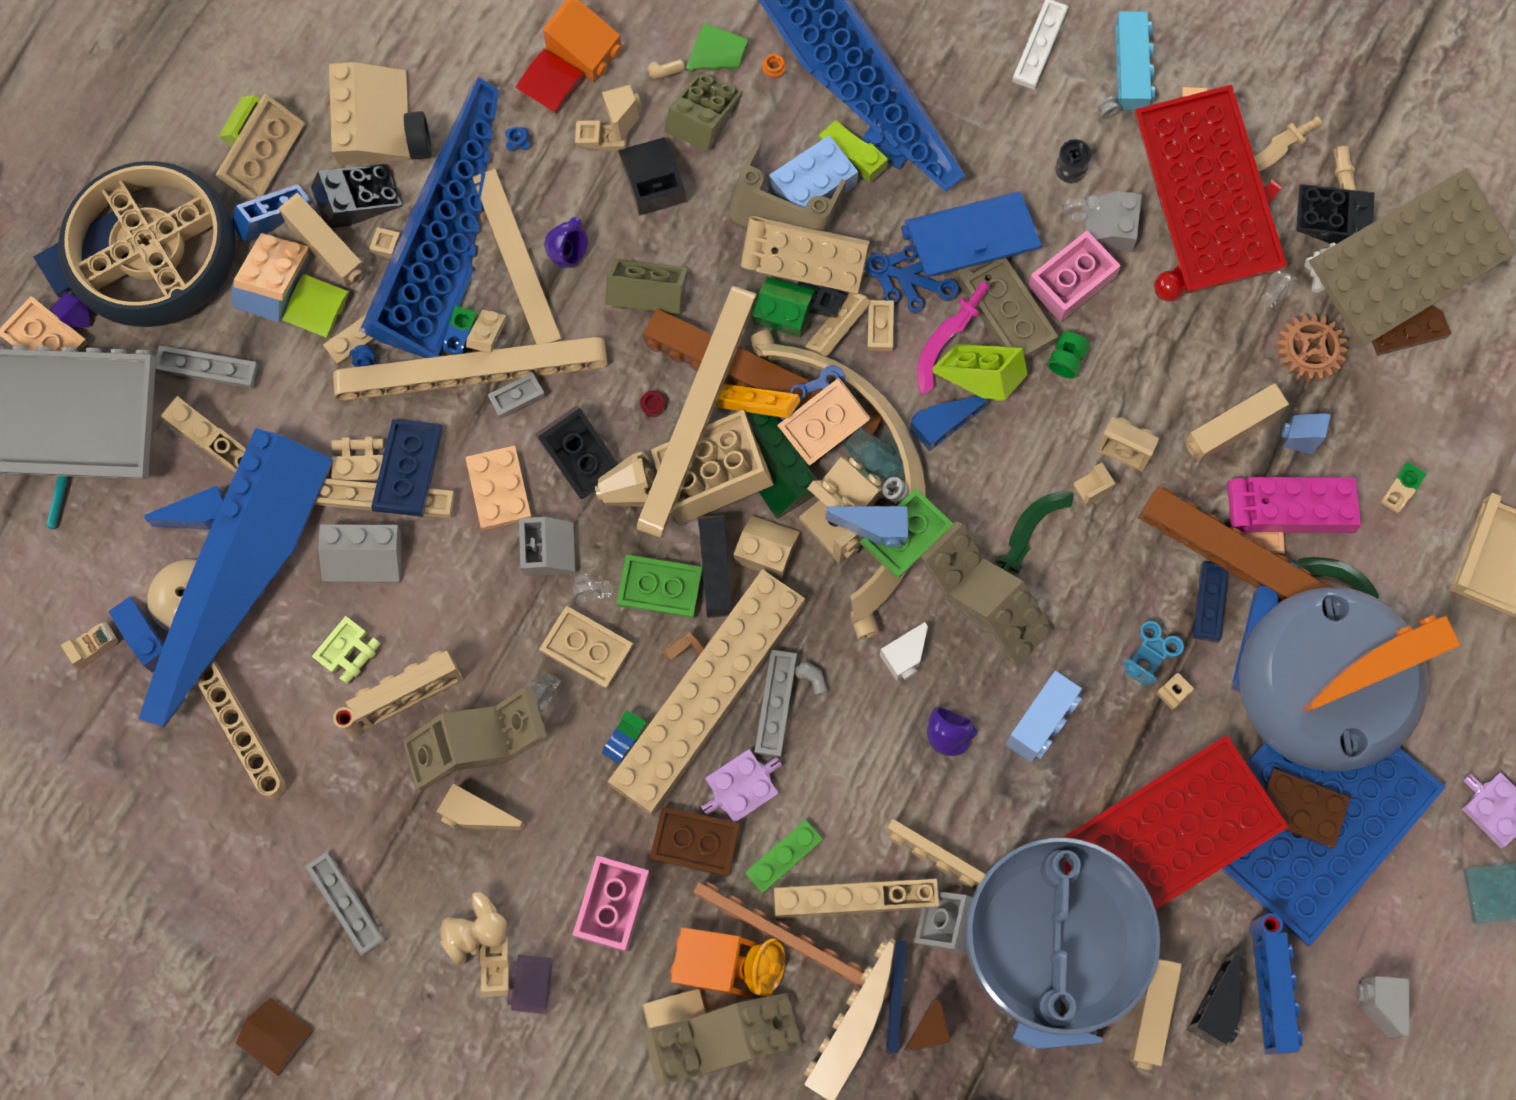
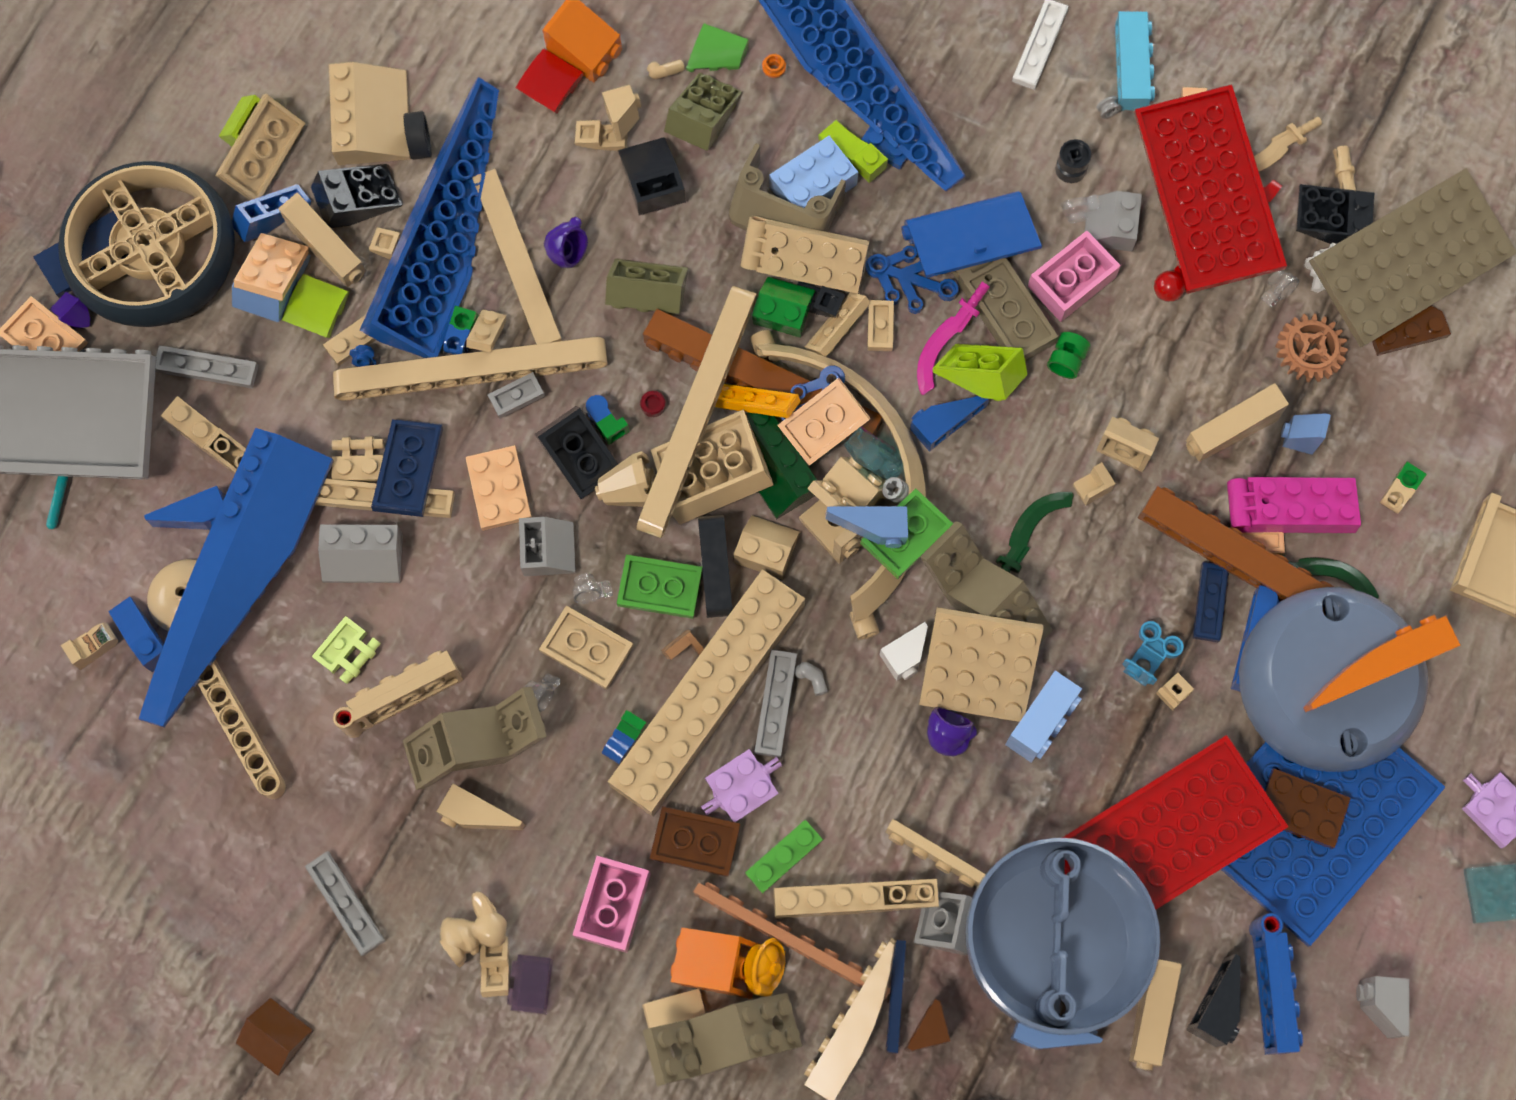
blue plate [505,127,530,151] -> none
none -> leg [586,395,630,445]
none -> tan plate [919,607,1043,722]

